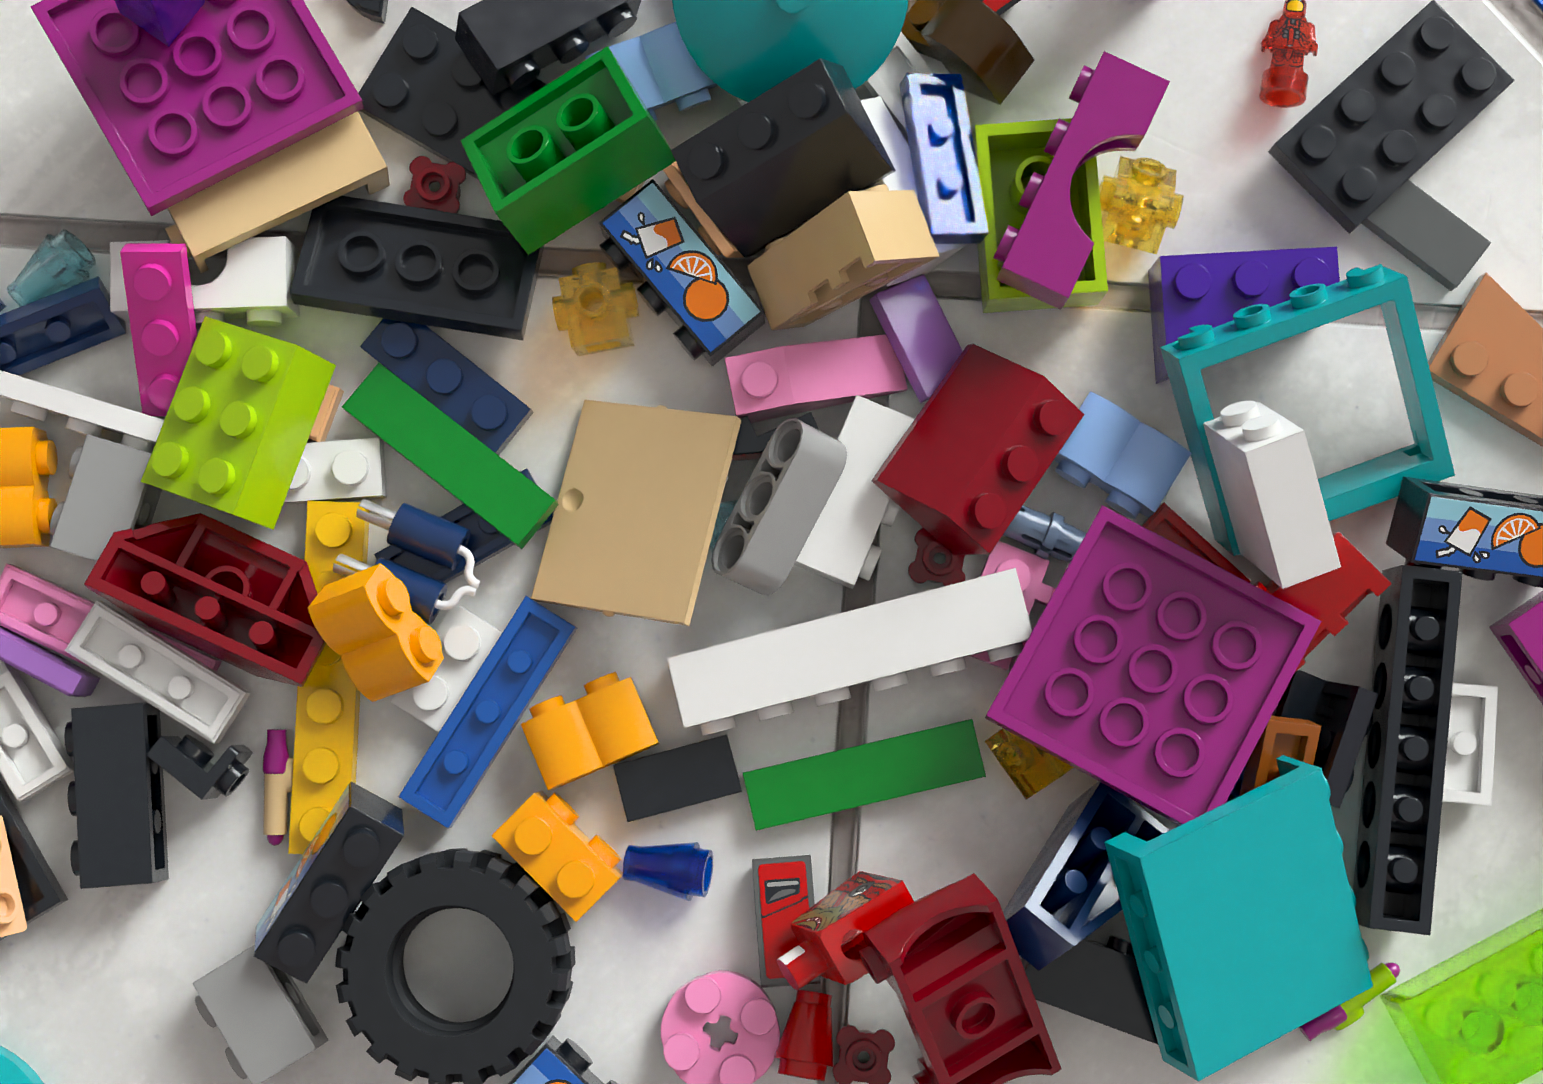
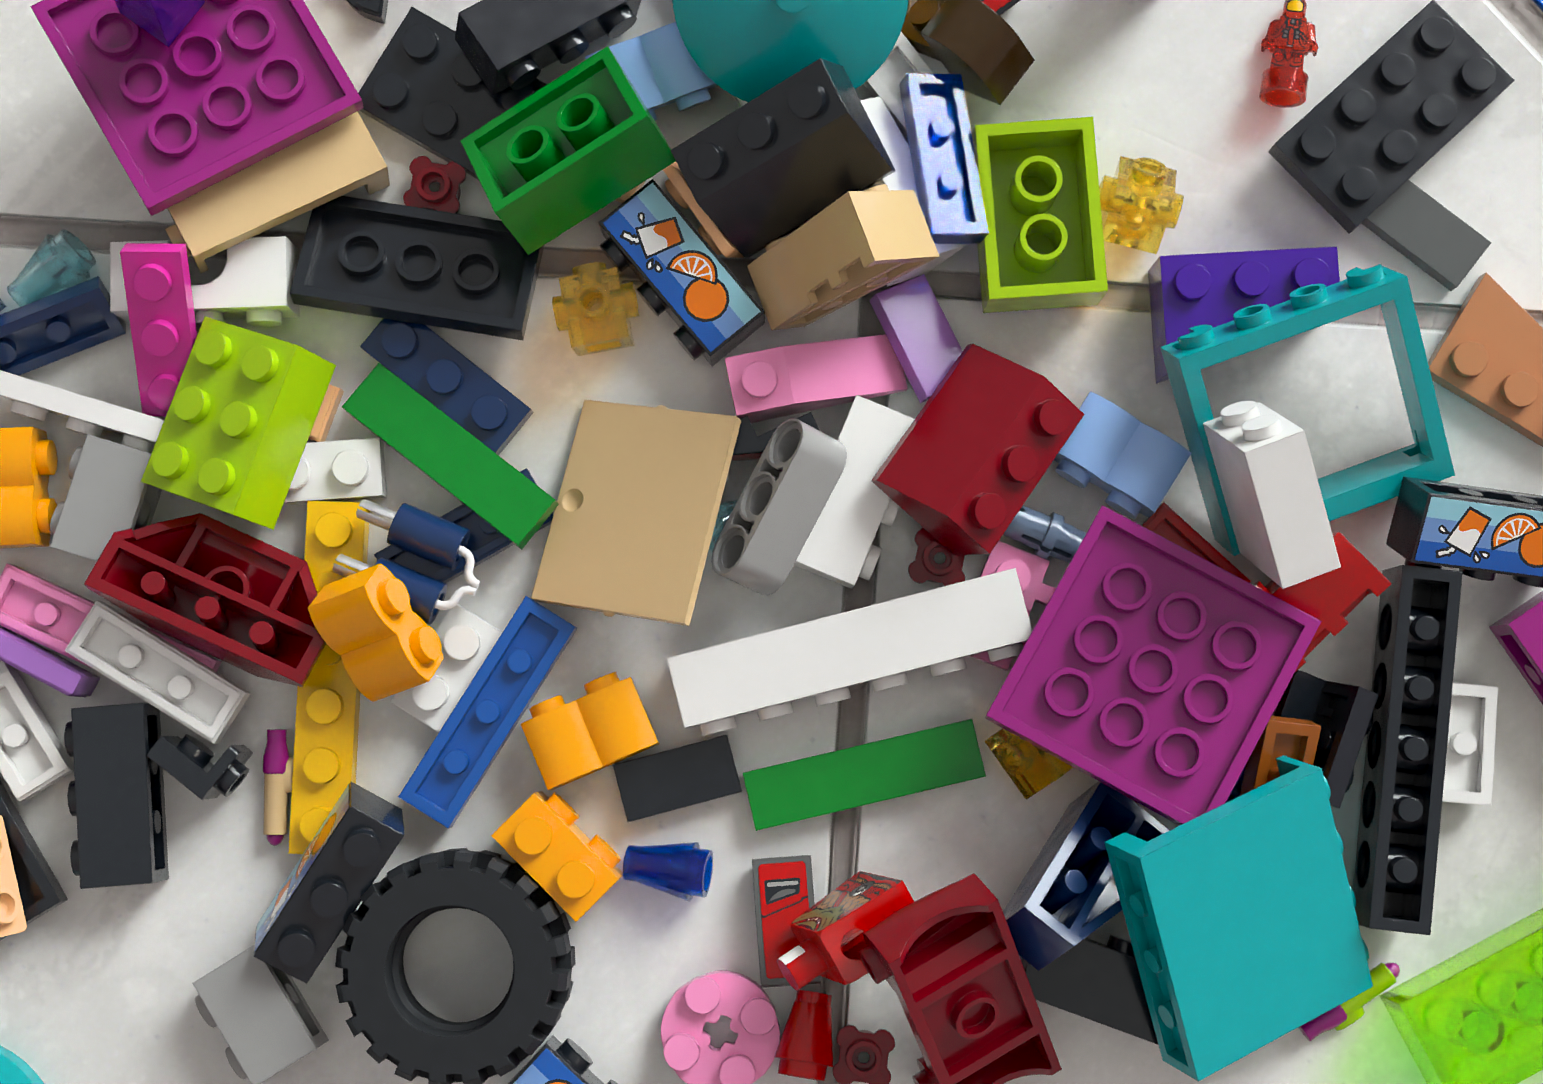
magenta arch [993,51,1170,310] -> none

